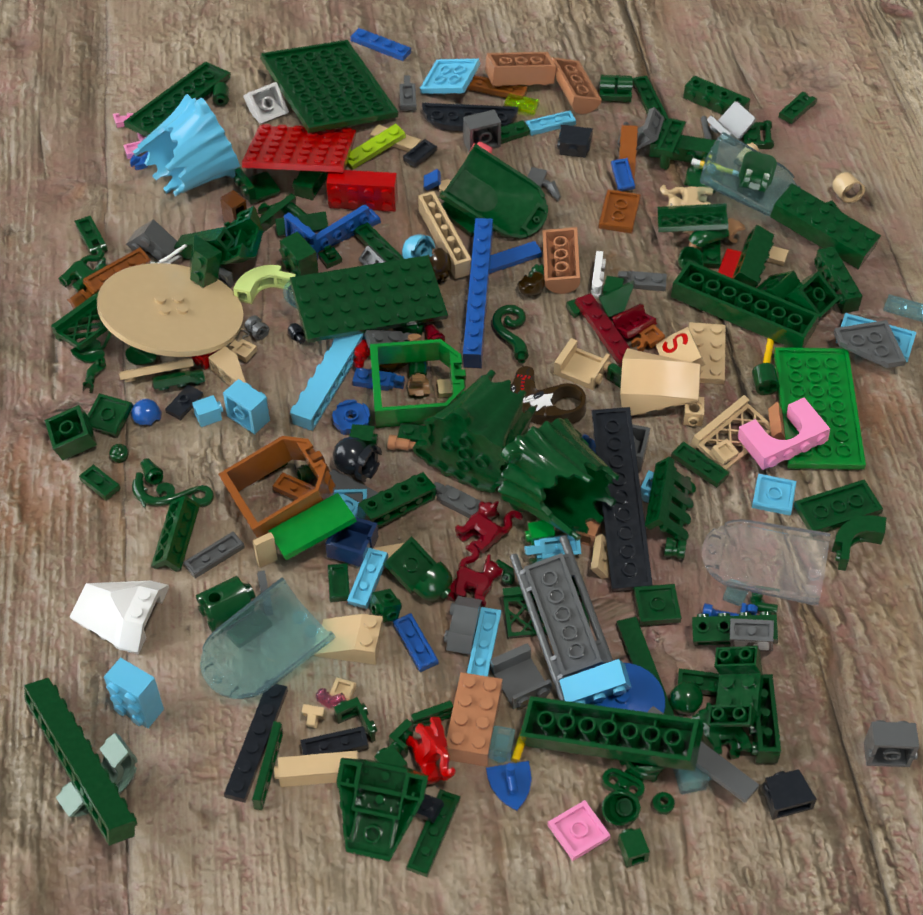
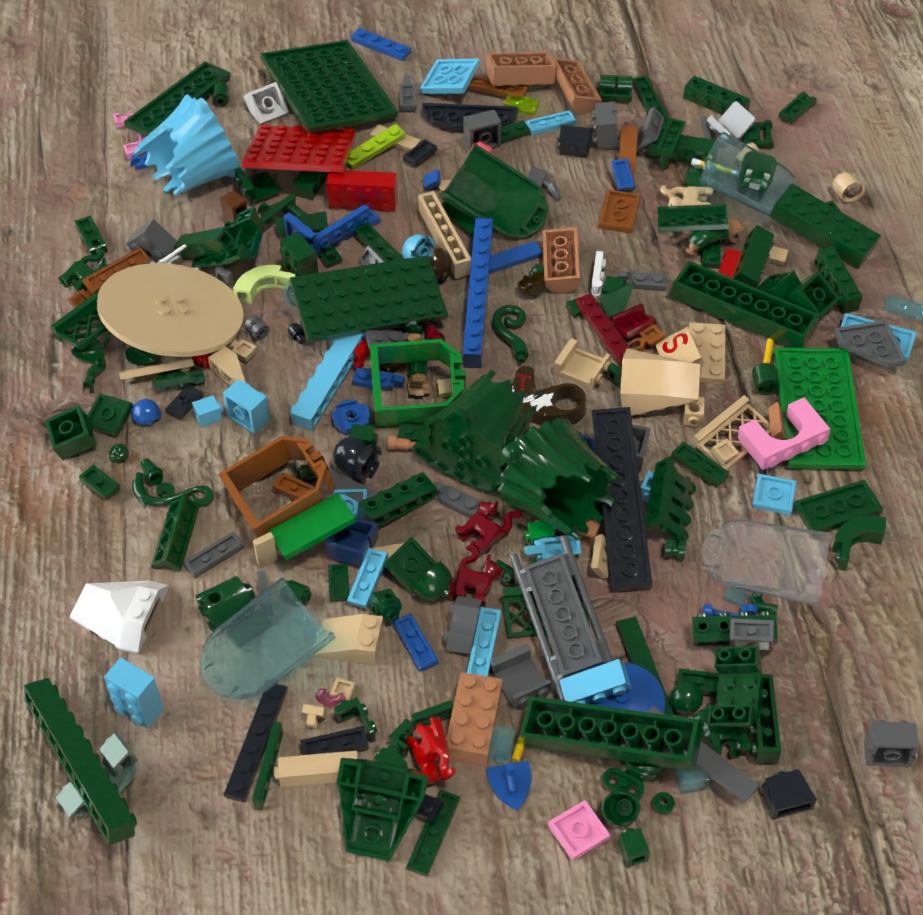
dark green slope [190,235,222,288] -> none
dark green plate [634,584,682,626] -> none
dark green hair [678,247,705,269] -> none
none -> dark green brick [280,580,312,605]
none -> dark grey brick [592,101,618,150]

